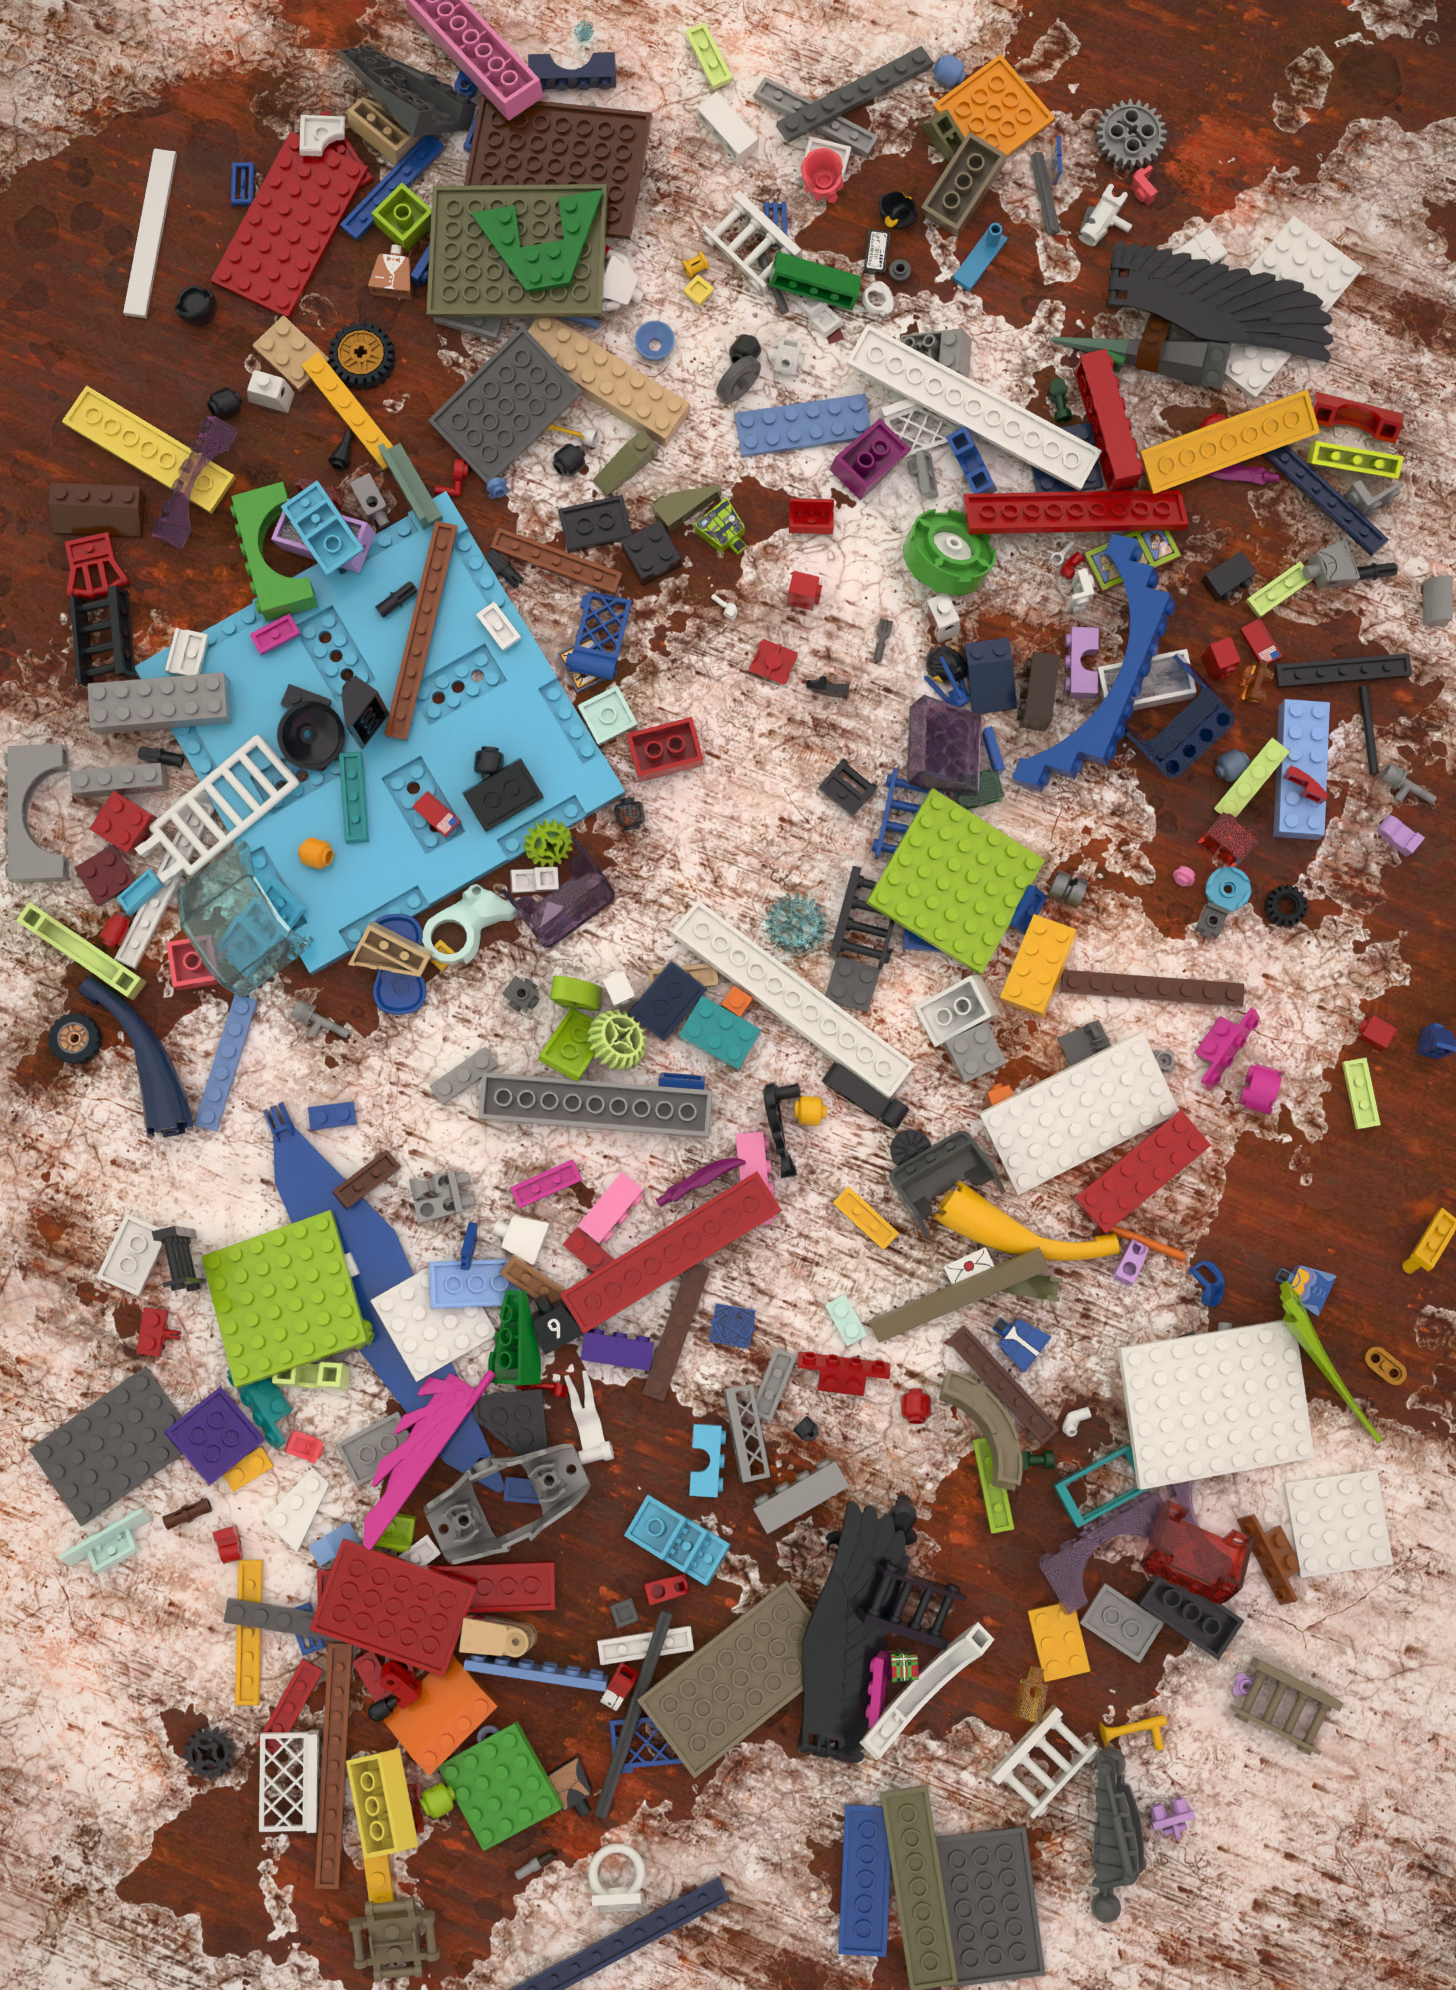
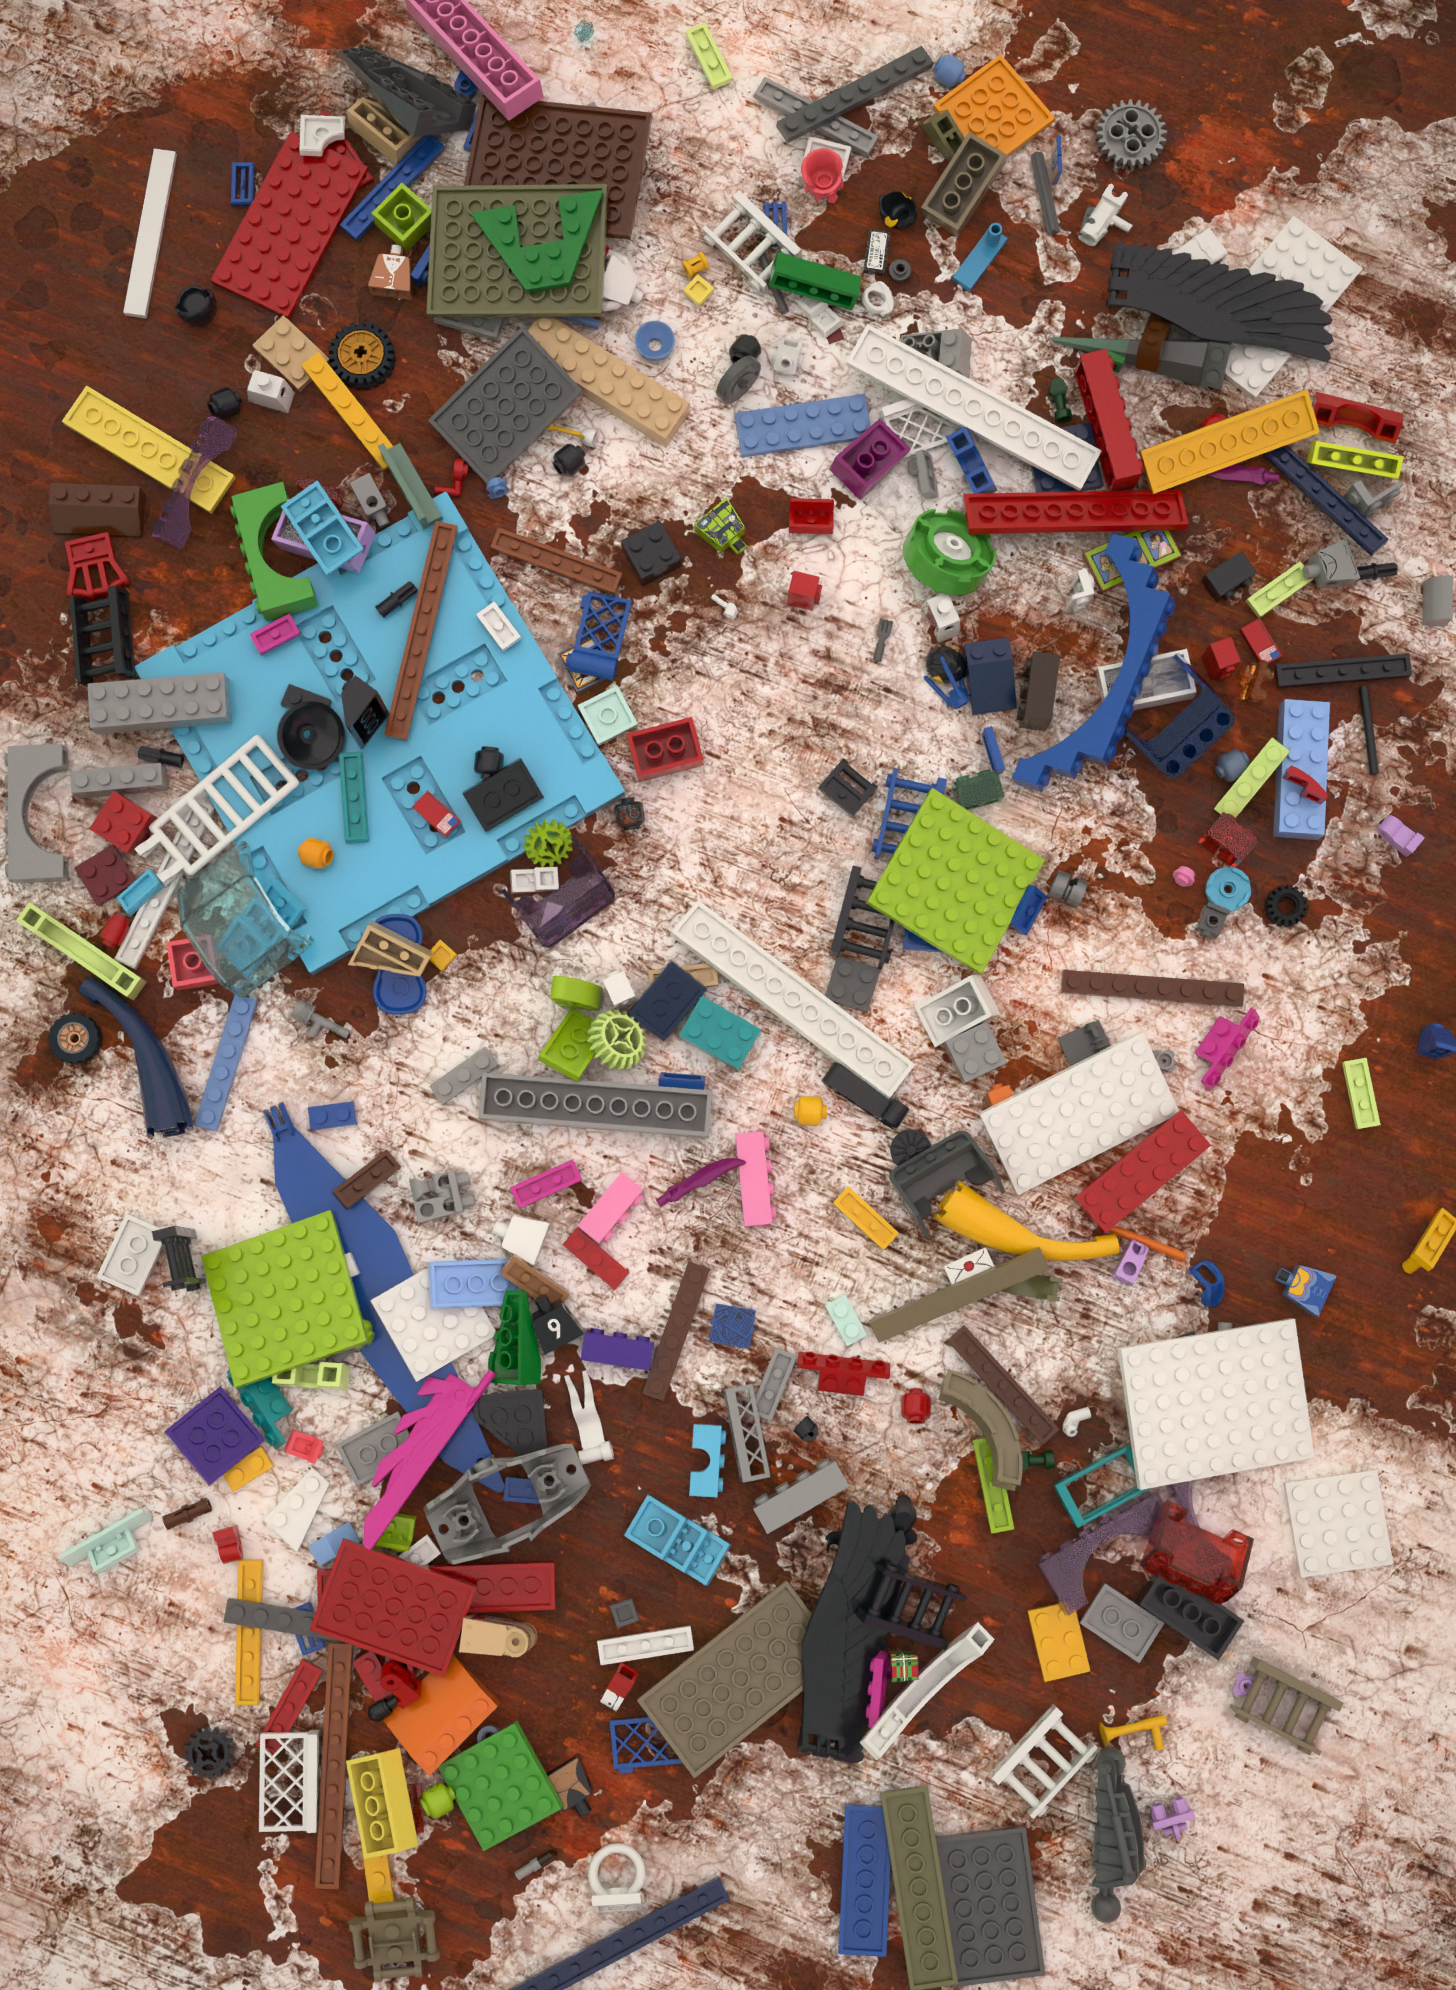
dark grey plate [29,1366,182,1526] -> none
red plate [136,1307,181,1357] -> none
white plate [165,628,209,676] -> none
black cone [328,430,354,471] -> none
light aqua animal [422,884,519,965] -> none
blue tile [461,1222,478,1271] -> none
medium blue plate [463,1653,609,1692] -> none
black axle [485,549,524,589] -> none
dark grey brick [502,975,540,1012] -> none
red piece [515,1382,567,1398] -> none
dark blue arch [528,52,616,91] -> none
black tile [558,495,632,553] -> none
red plate [560,1171,782,1334] -> none
olive slope [593,430,658,497] -> none
dark grey axle [594,1610,673,1819] -> none
red leg [642,1573,690,1606] -> none
olive slope [652,485,722,534] -> none
white brick [697,91,759,165] -> none
orange brick [721,986,753,1018] -> none
red piece [749,639,798,685] -> none
black animal [763,1082,801,1178] -> none
clear light blue gear [765,892,827,954] -> none
black slope [806,676,849,698] -> none
clear purple slope [907,695,981,794] -> none
blue torso [992,1318,1051,1372] -> none
yellow brick [1000,914,1078,1019] -> none
clear yellow torso [1011,1666,1048,1724] -> none
white hand [1050,540,1074,567] -> none
red arm [1060,552,1084,580] -> none
lavender arch [1064,627,1099,699] -> none
coral bracket [1131,165,1158,206] -> none
dark orange bracket [1237,1514,1300,1605] -> none
dark pink brick [1239,1063,1283,1115] -> none
lime plate [1280,1280,1383,1443] -> none
red brick [1357,1015,1397,1051] -> none
pearl gold plate [1363,1347,1407,1385] -> none
light grey piece [1380,763,1437,804] -> none

